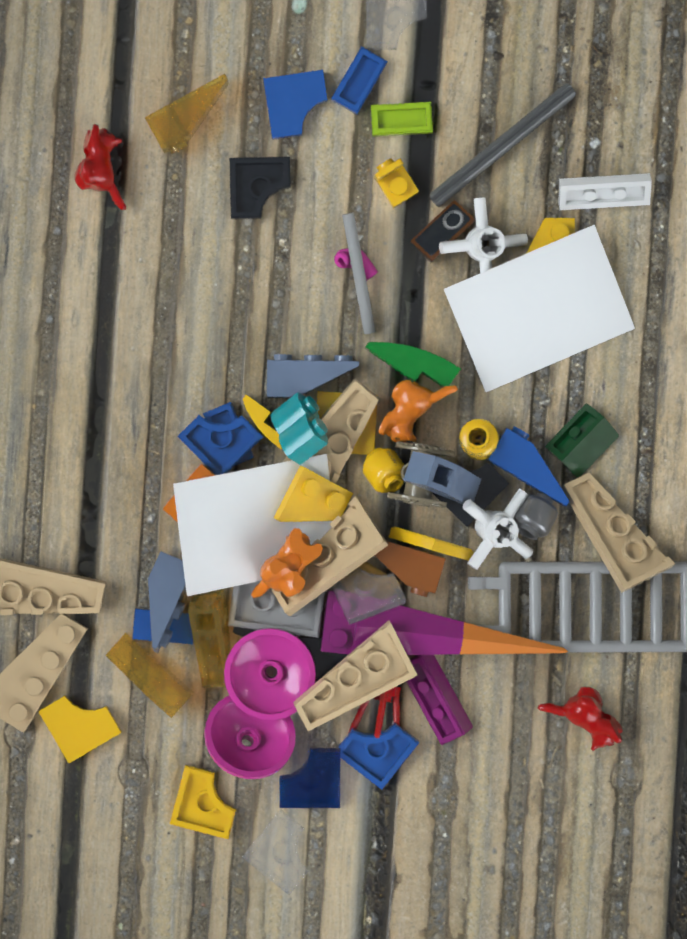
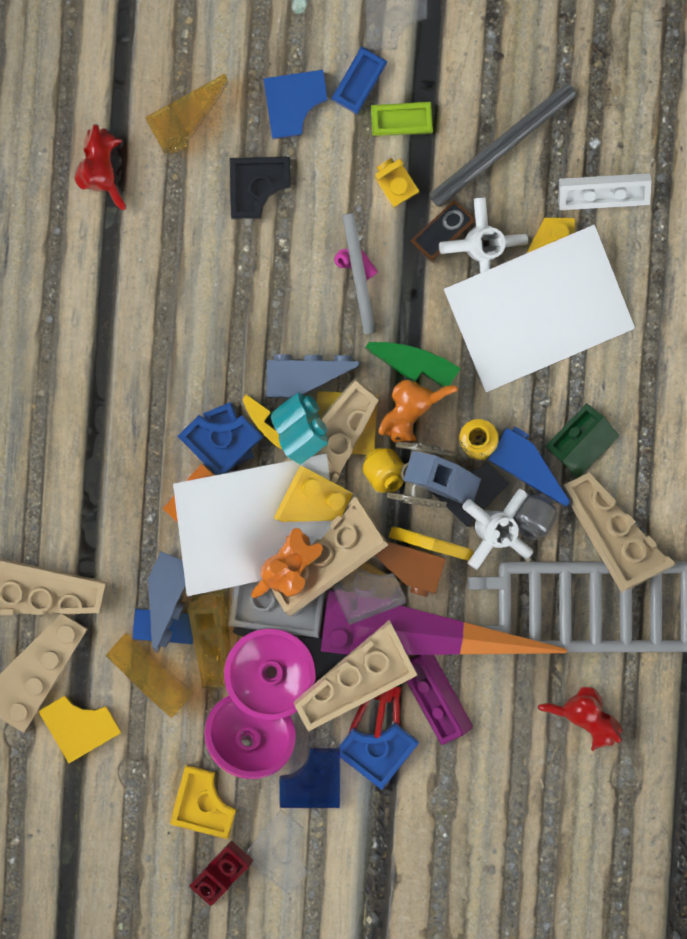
none -> dark red slope [189,840,254,906]

